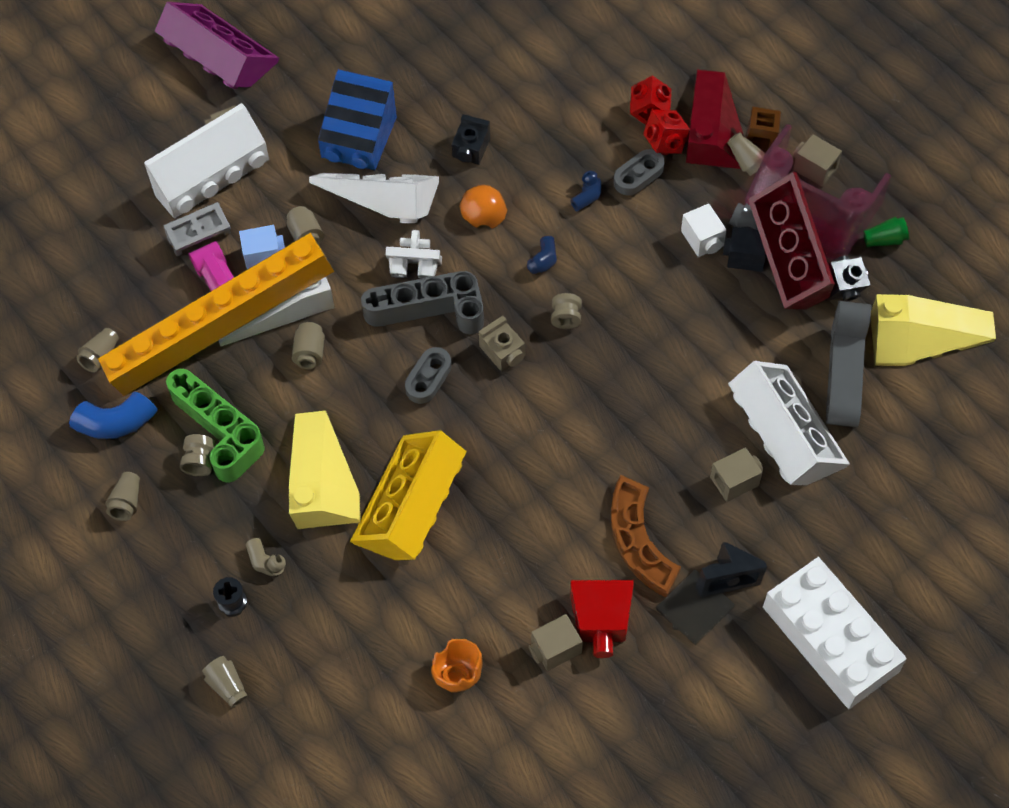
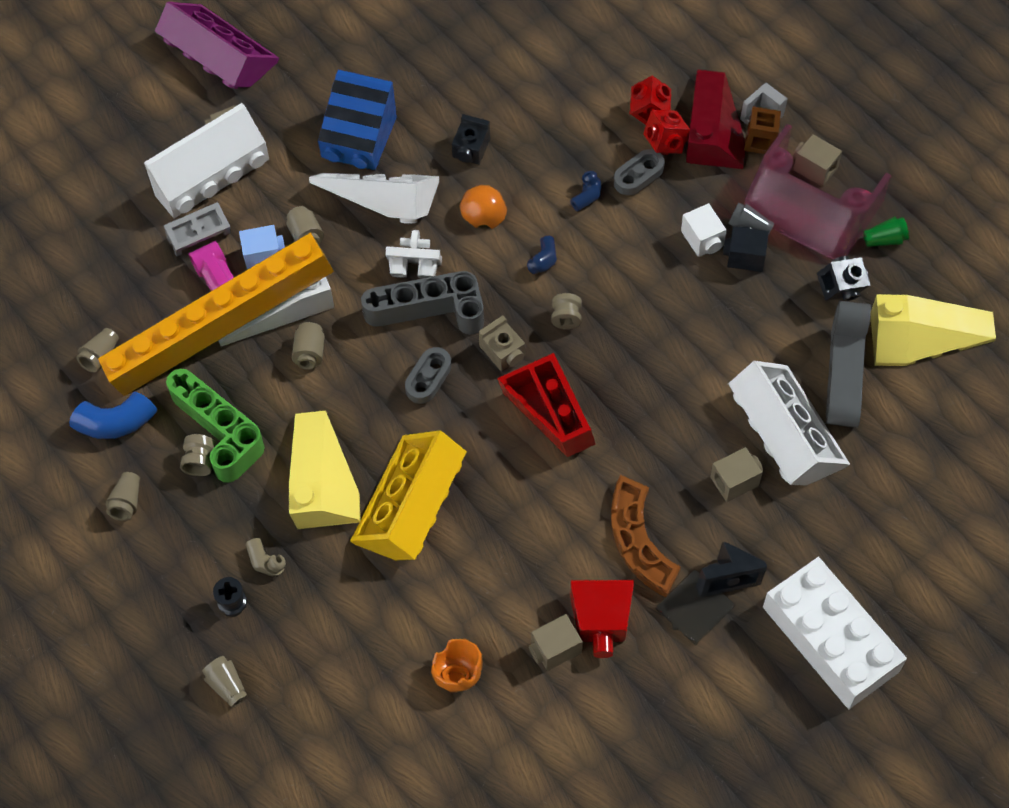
dark tan cone [726,132,768,176] -> none
dark red slope [748,172,835,310] -> none
none -> red wedge [497,353,596,457]
none -> light grey panel [740,83,788,125]

